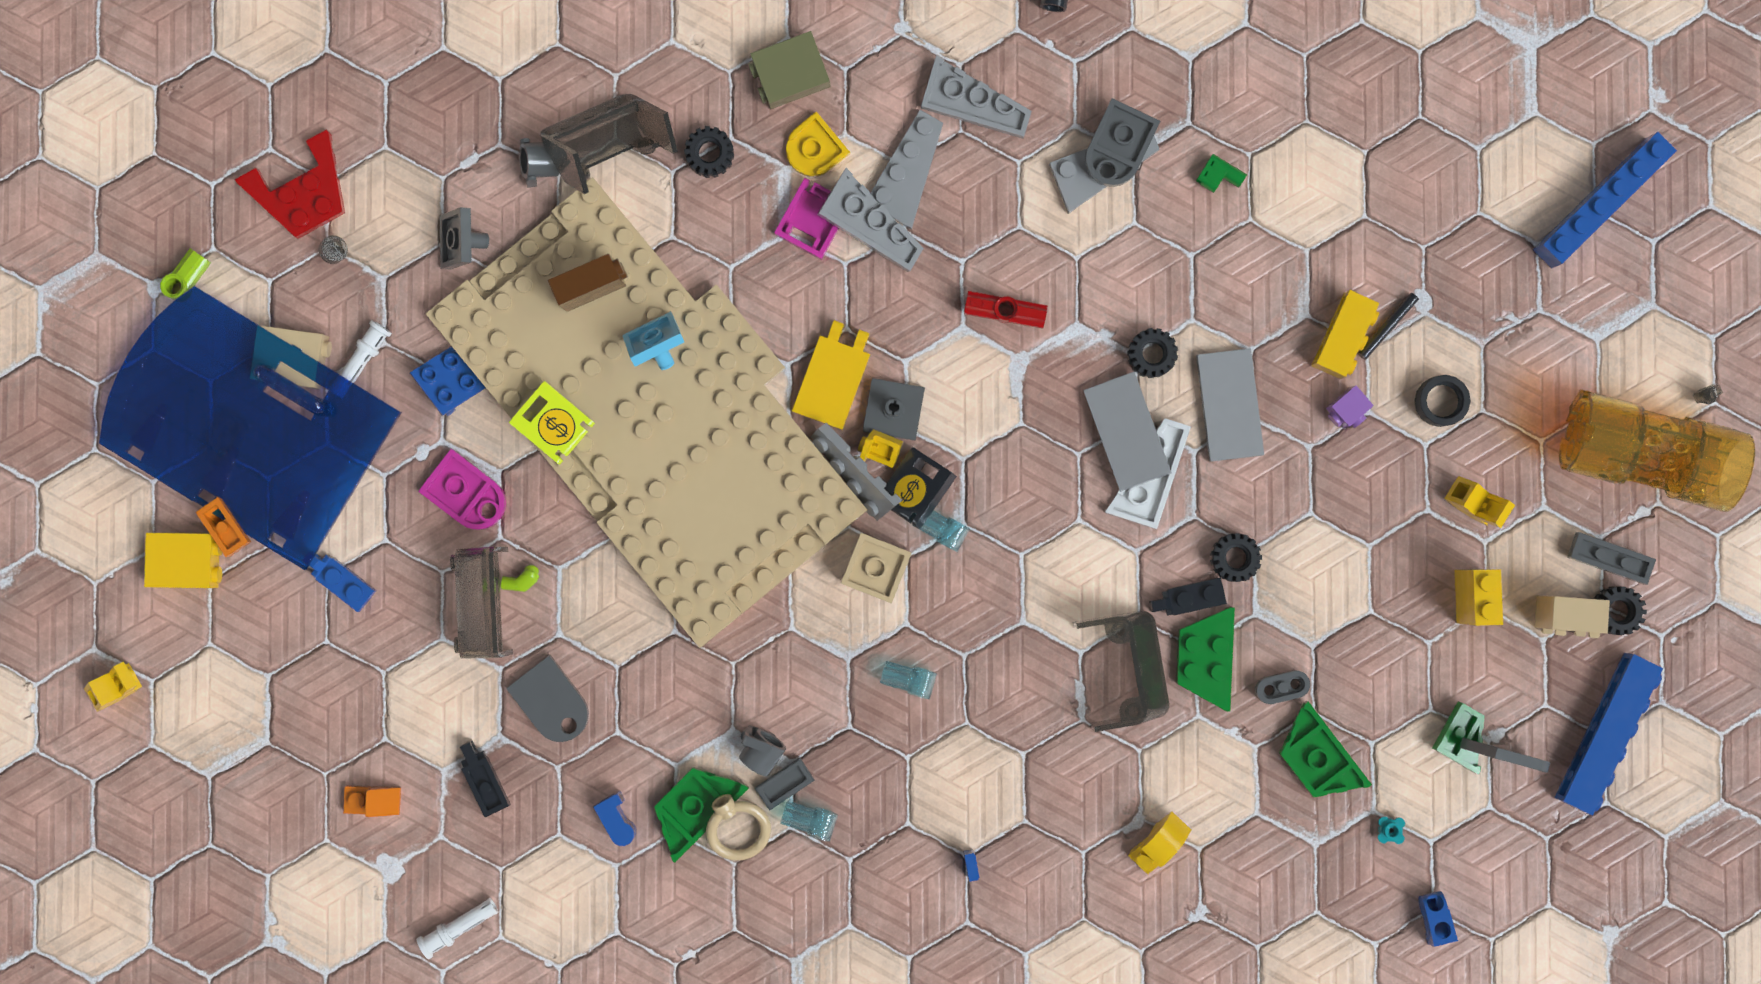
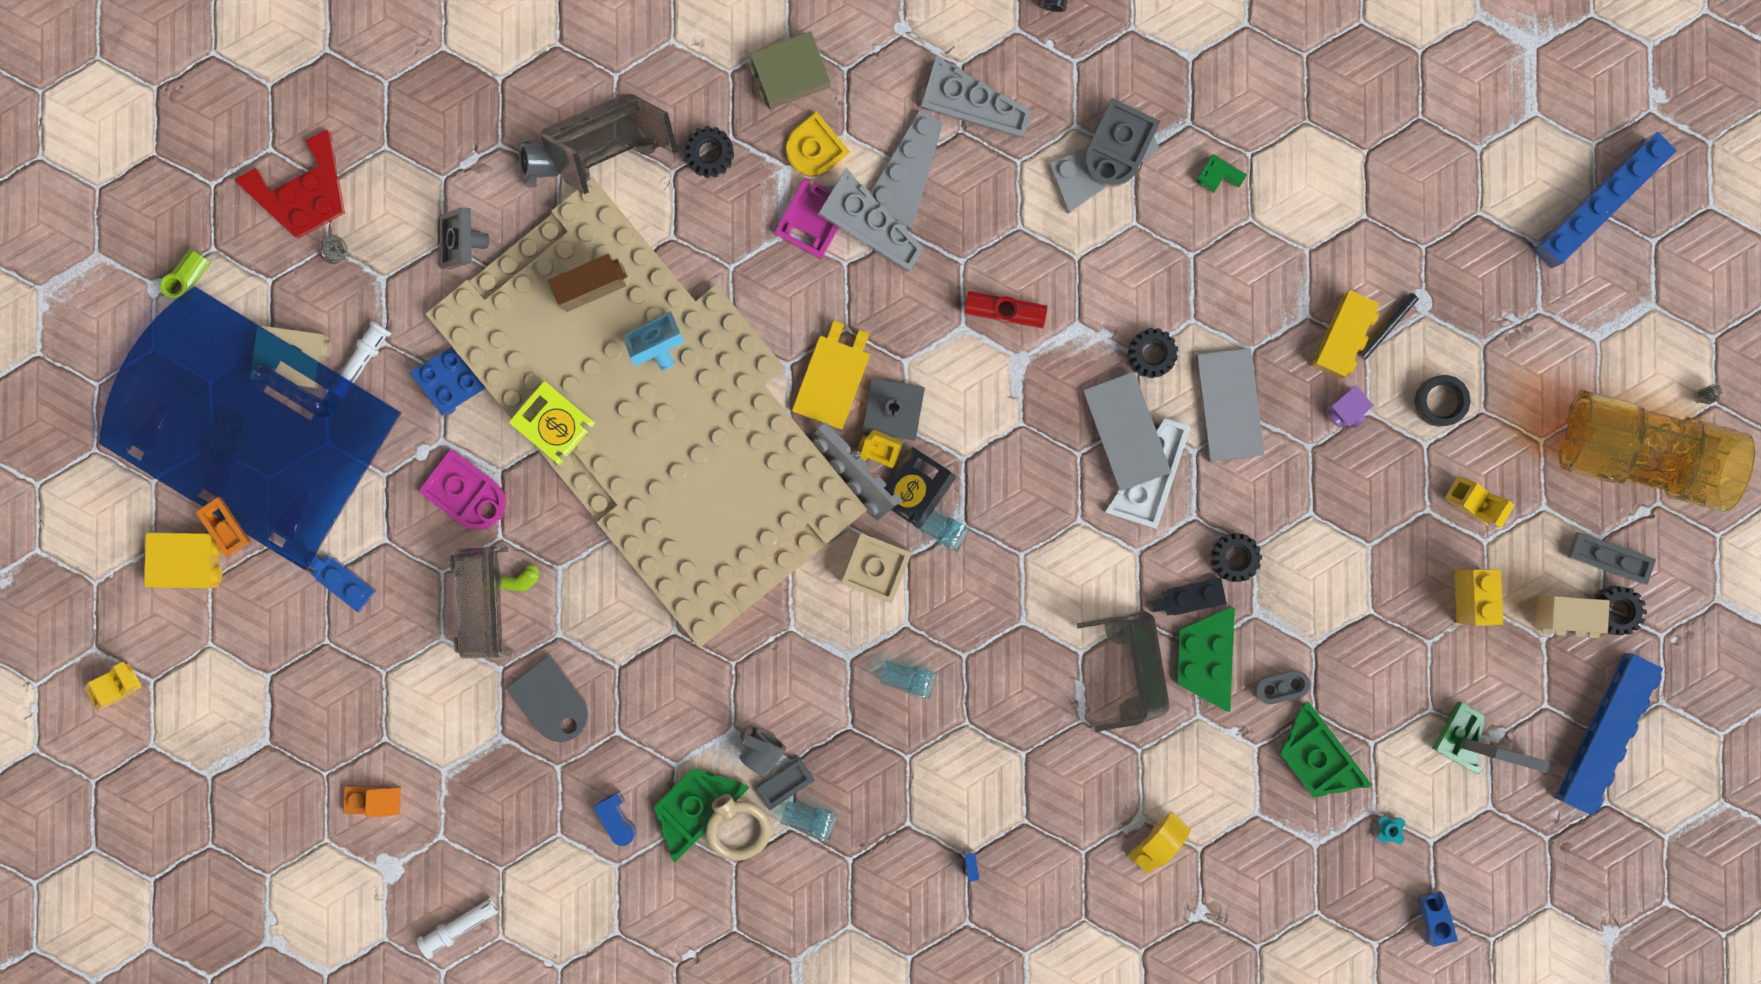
black hinge [460,740,511,817] -> none

